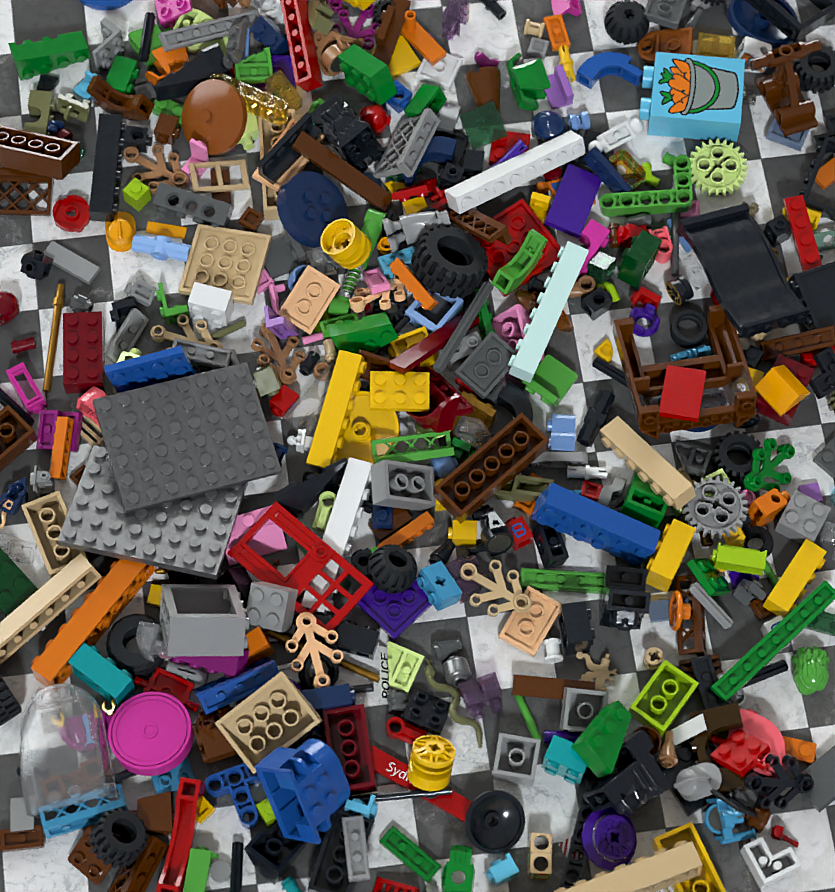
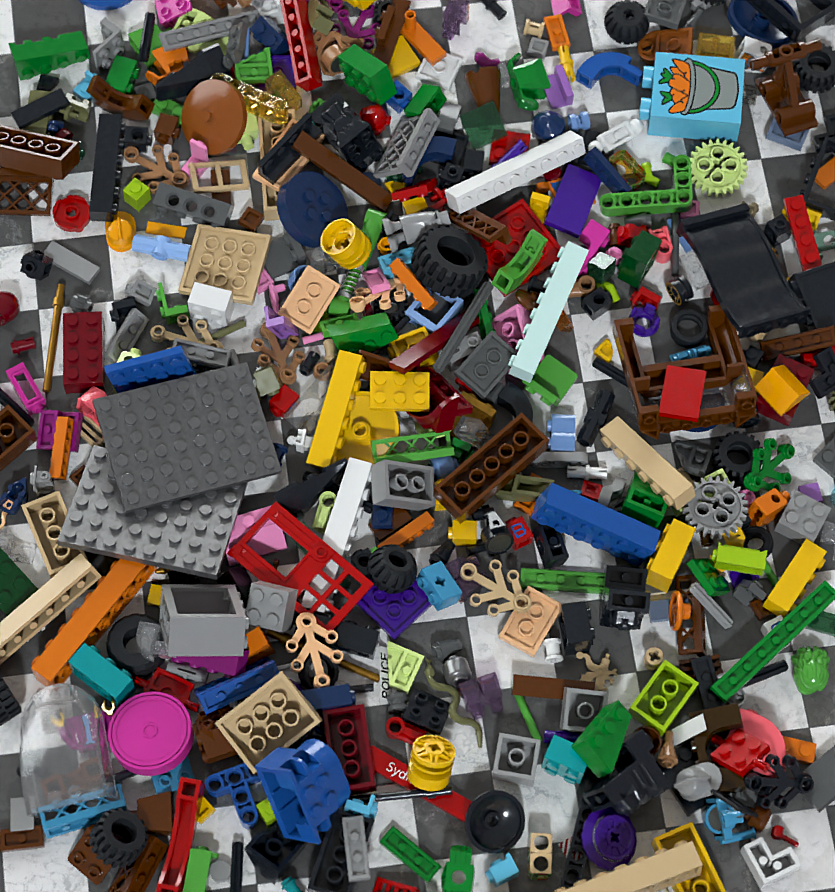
none -> black tile [11,88,70,129]
none -> bright pink plate [604,247,623,265]

